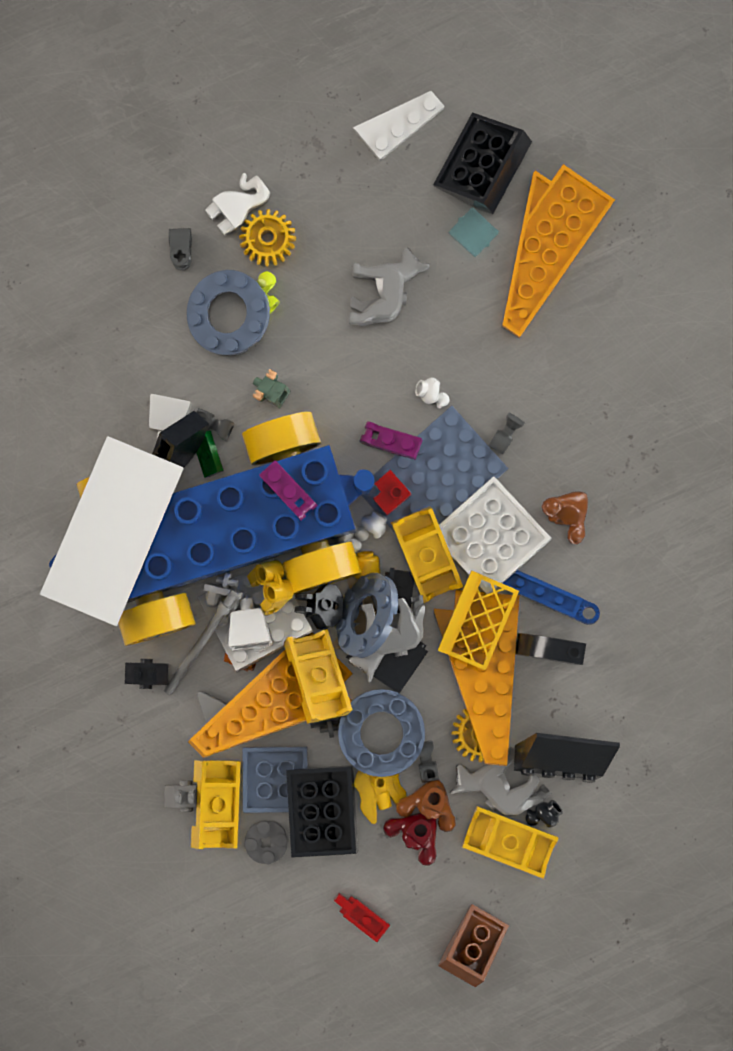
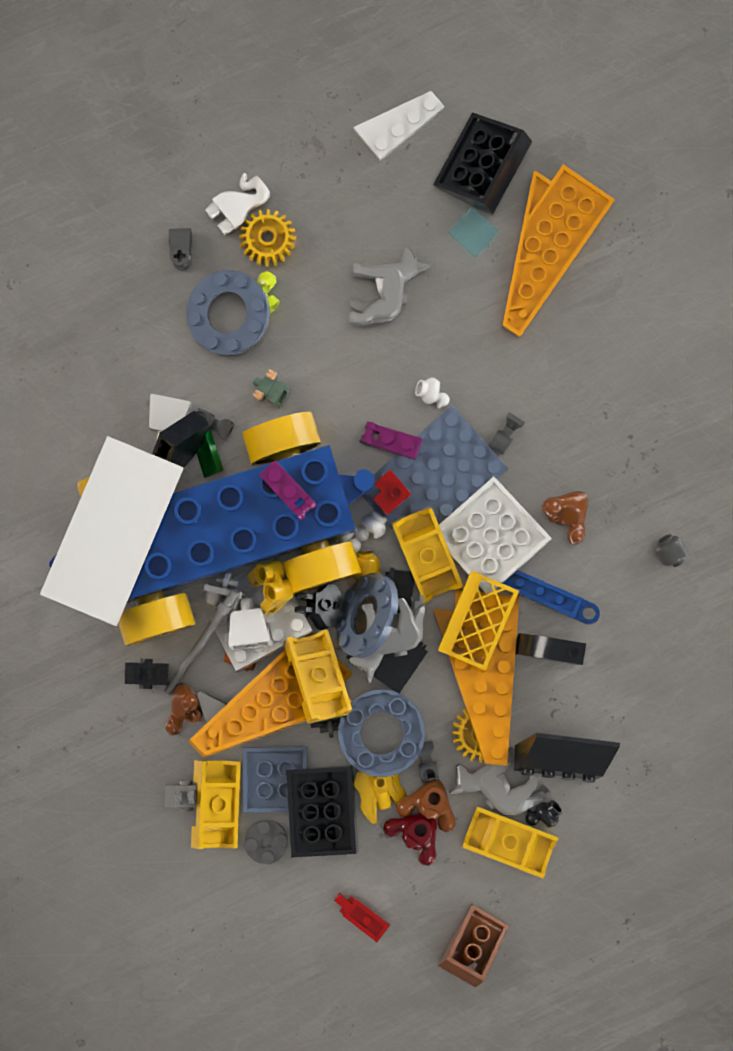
none -> dark orange head [165,683,203,735]
none -> dark grey head [655,534,687,567]

